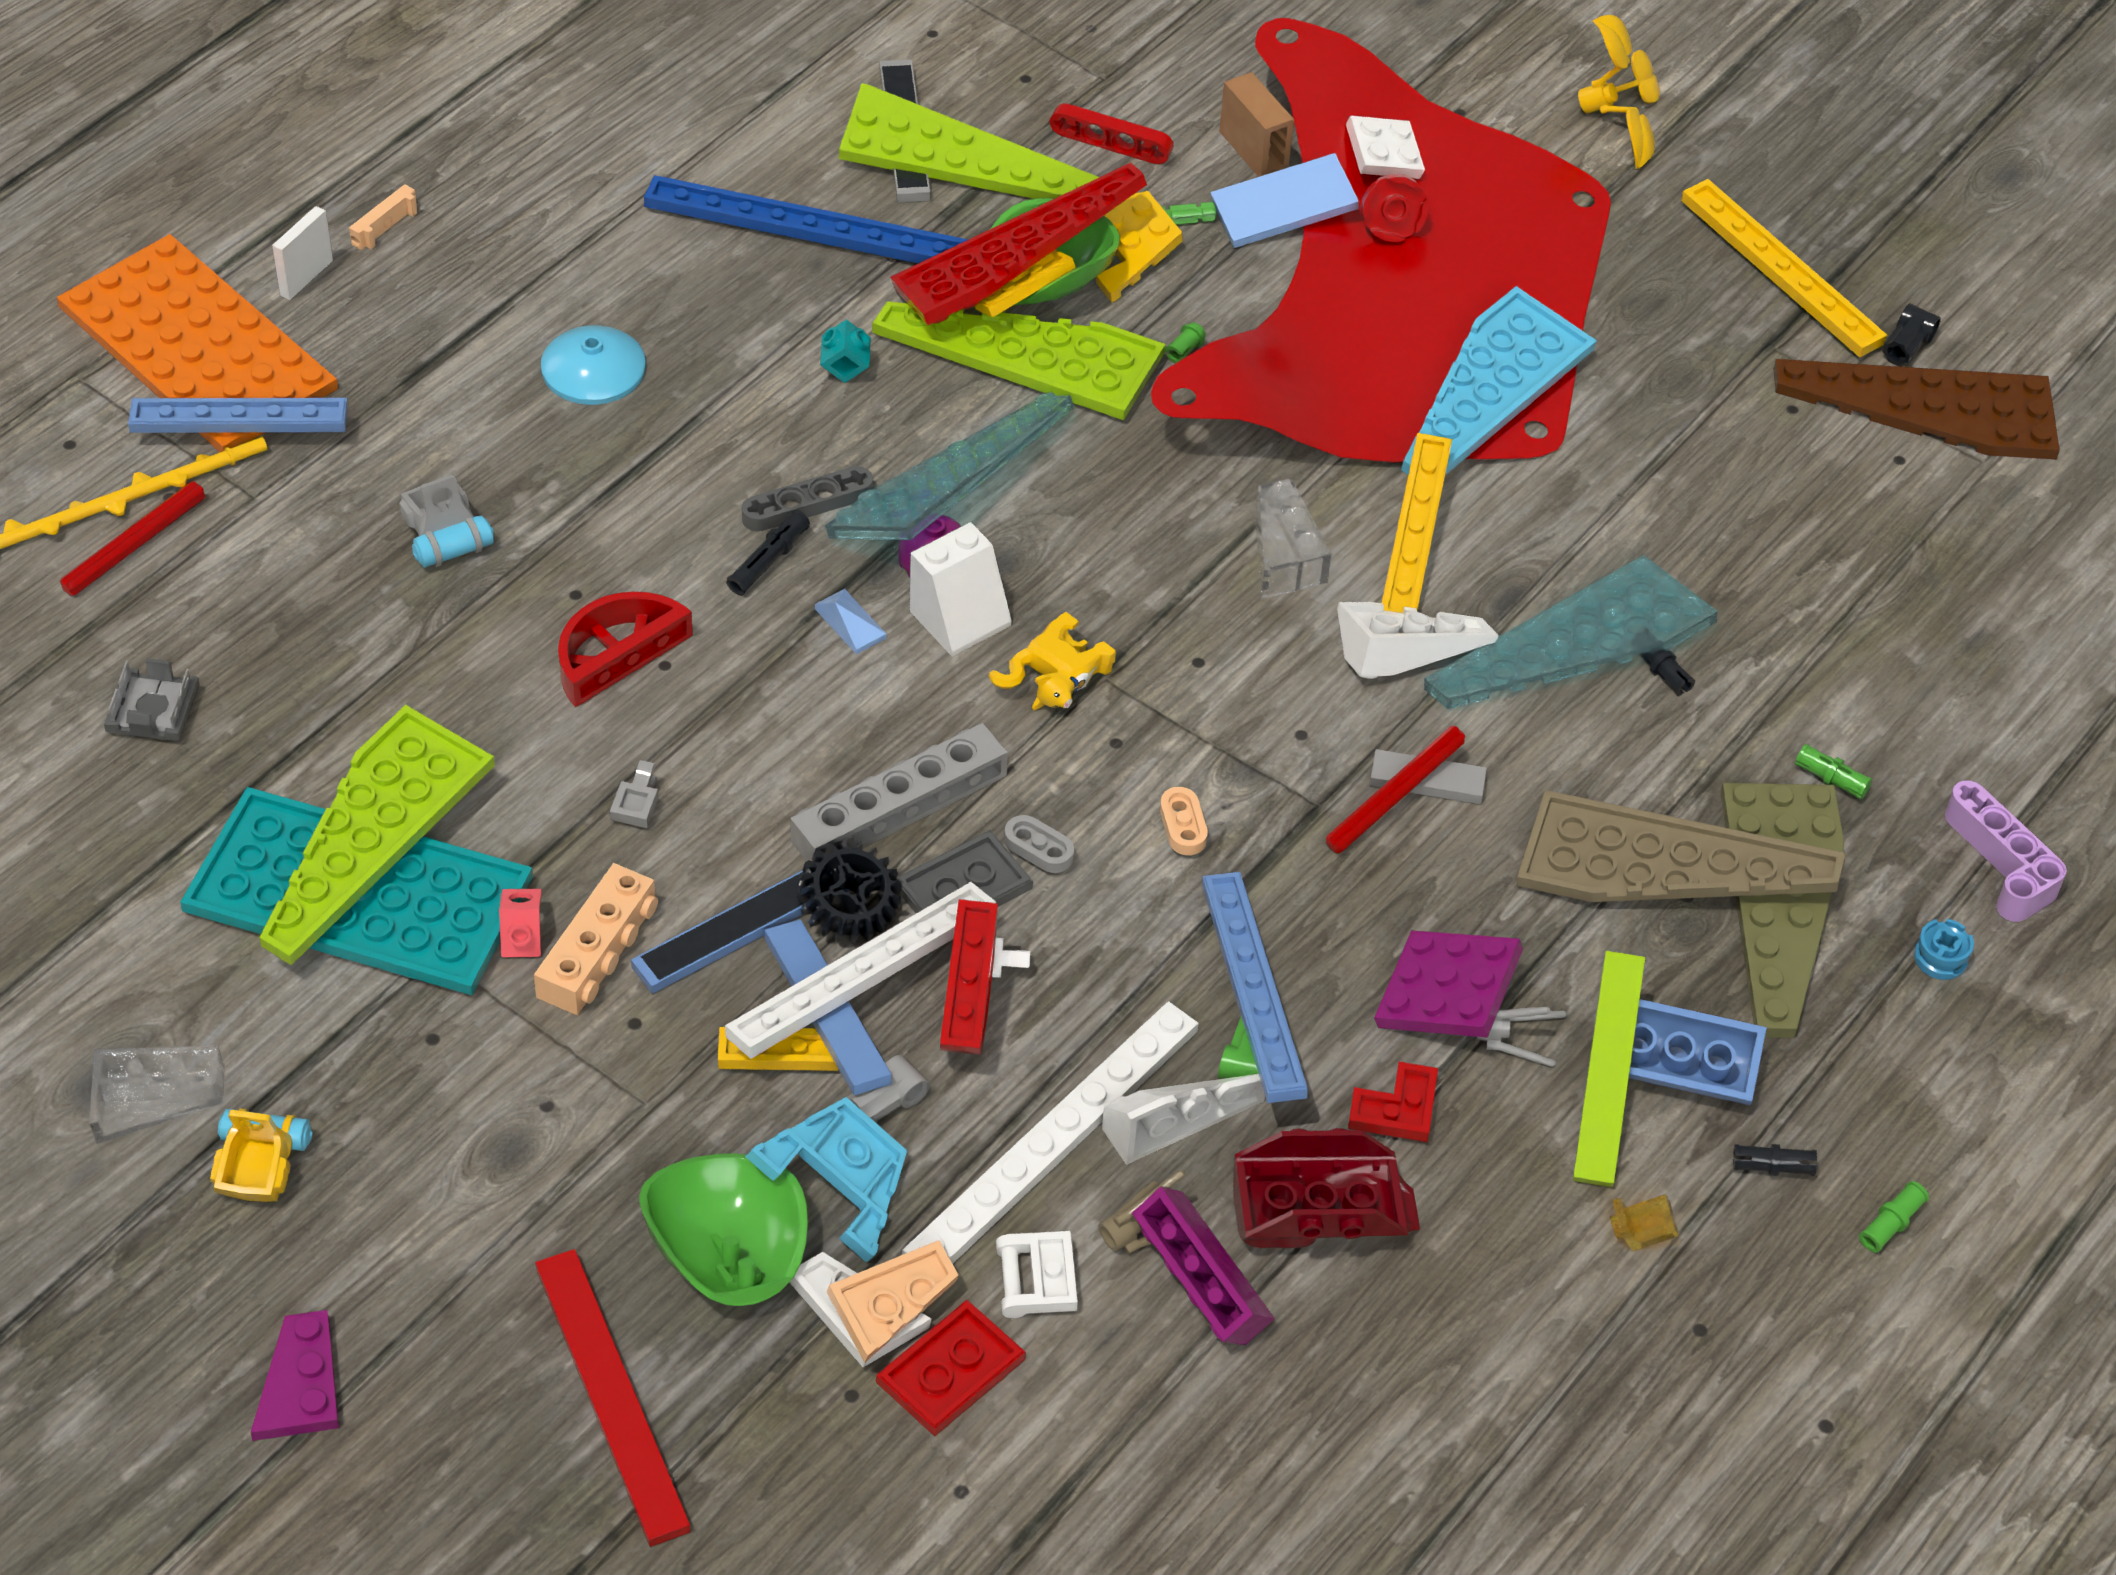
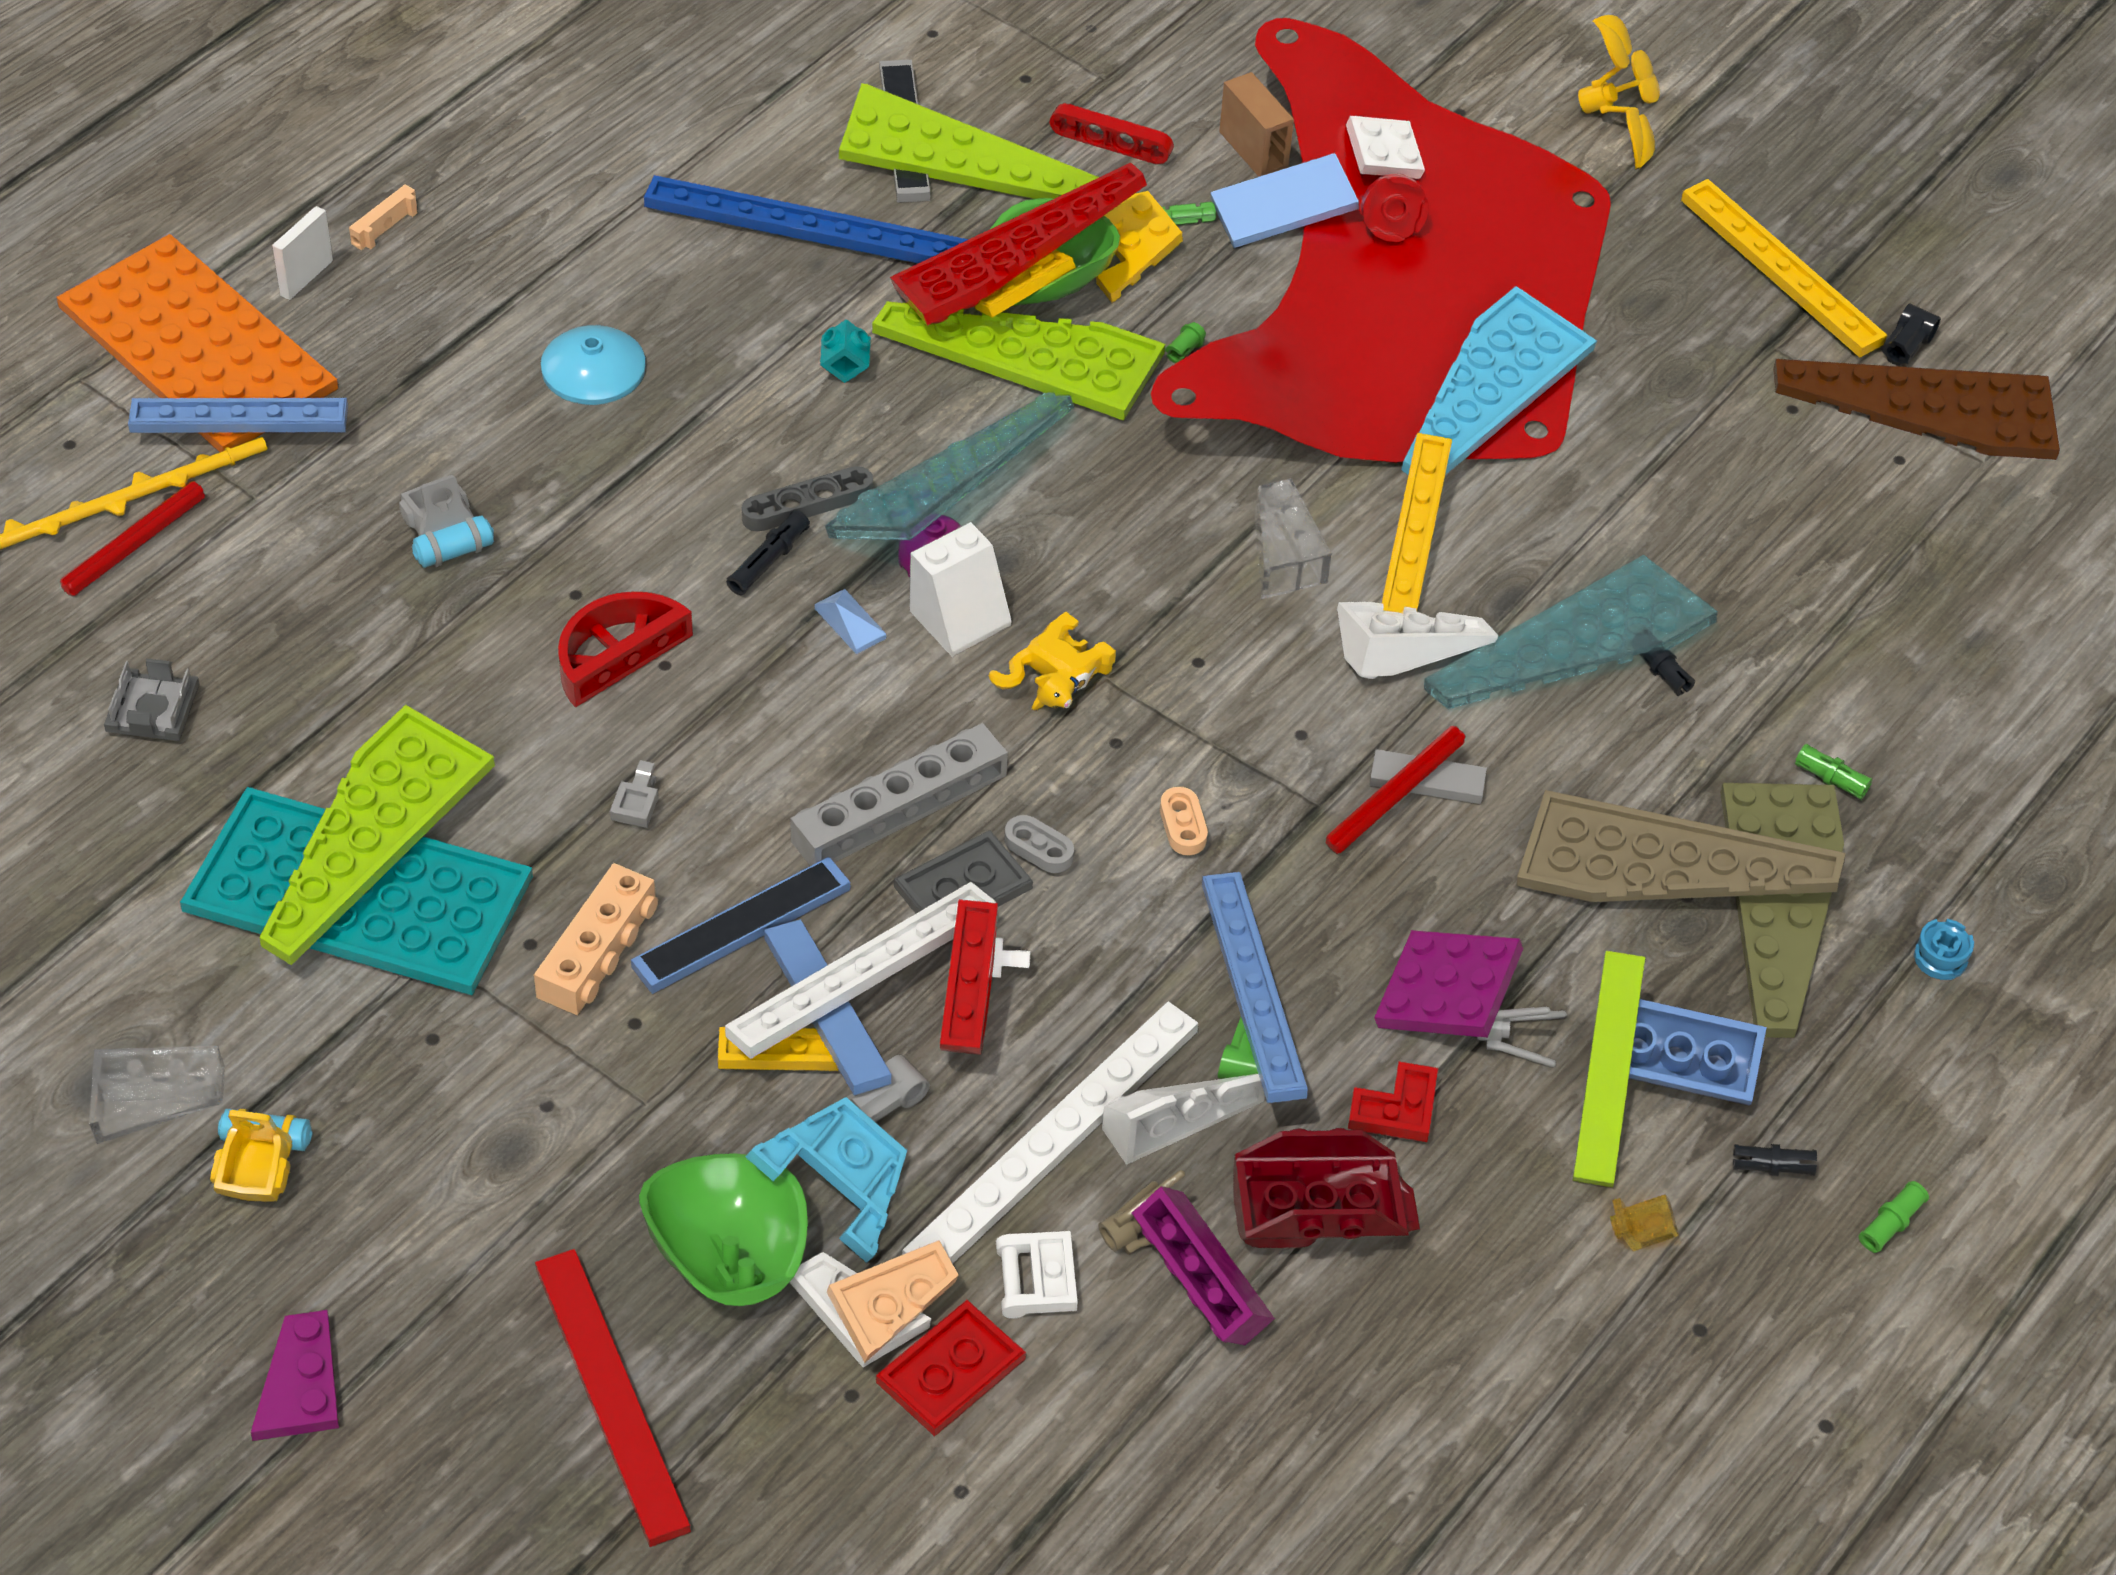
coral bracket [499,889,542,957] -> none
black gear [797,840,902,944] -> none
lavender beam [1945,781,2067,922] -> none

